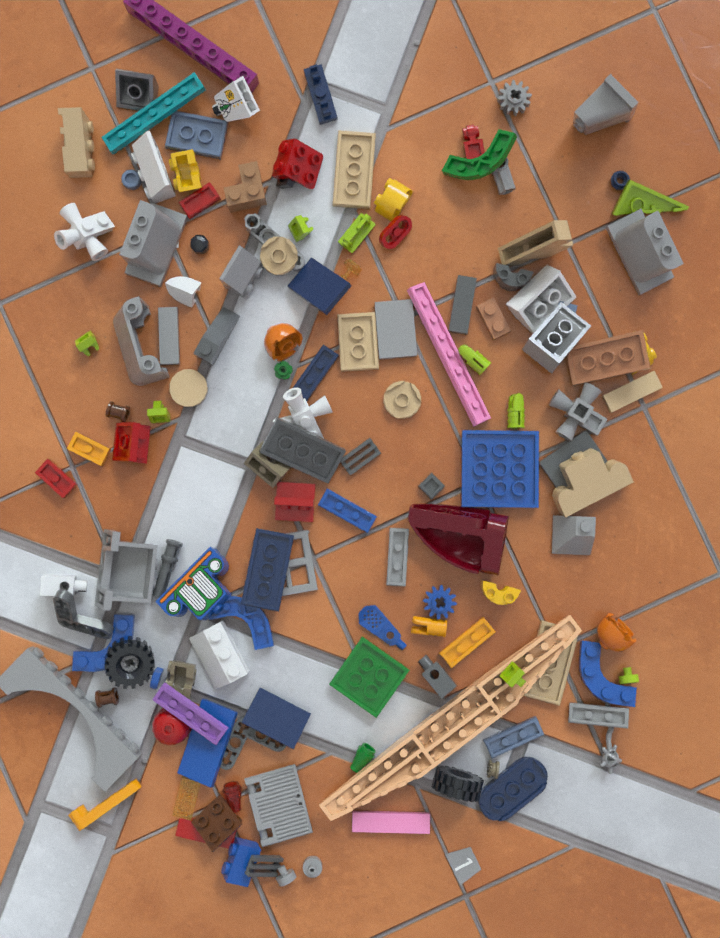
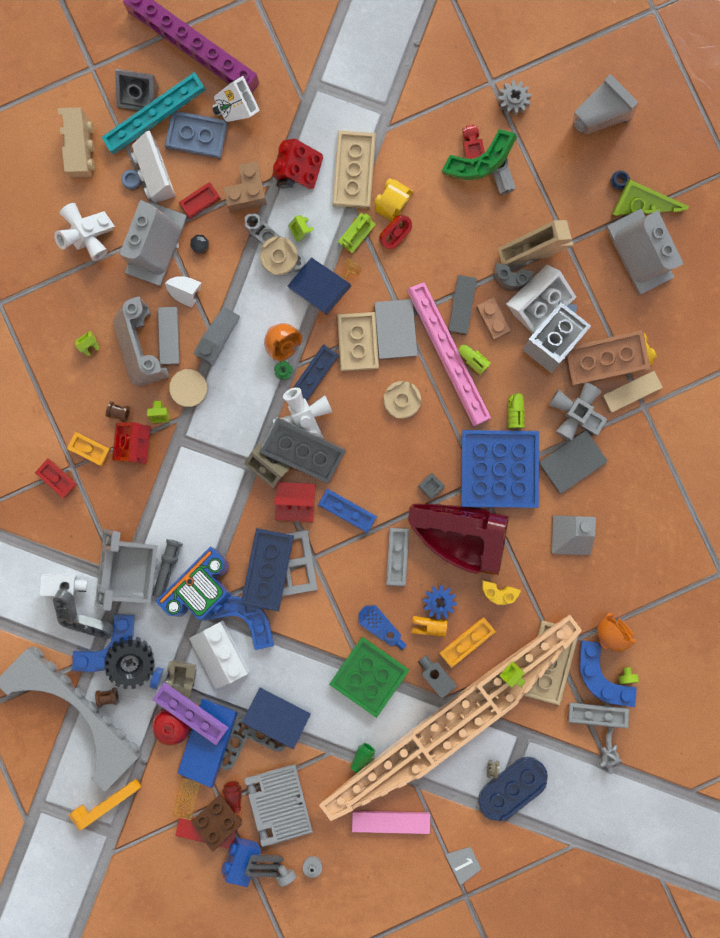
yellow cylinder [169,149,202,192] -> none
light grey slope [219,245,263,298] -> none
dark blue plate [304,64,338,125] -> none
dark grey tile [340,438,381,476] -> none
black bush [432,765,484,802] -> none
sand blue tile [483,716,544,758] -> none
tan brick [552,448,634,518] -> none

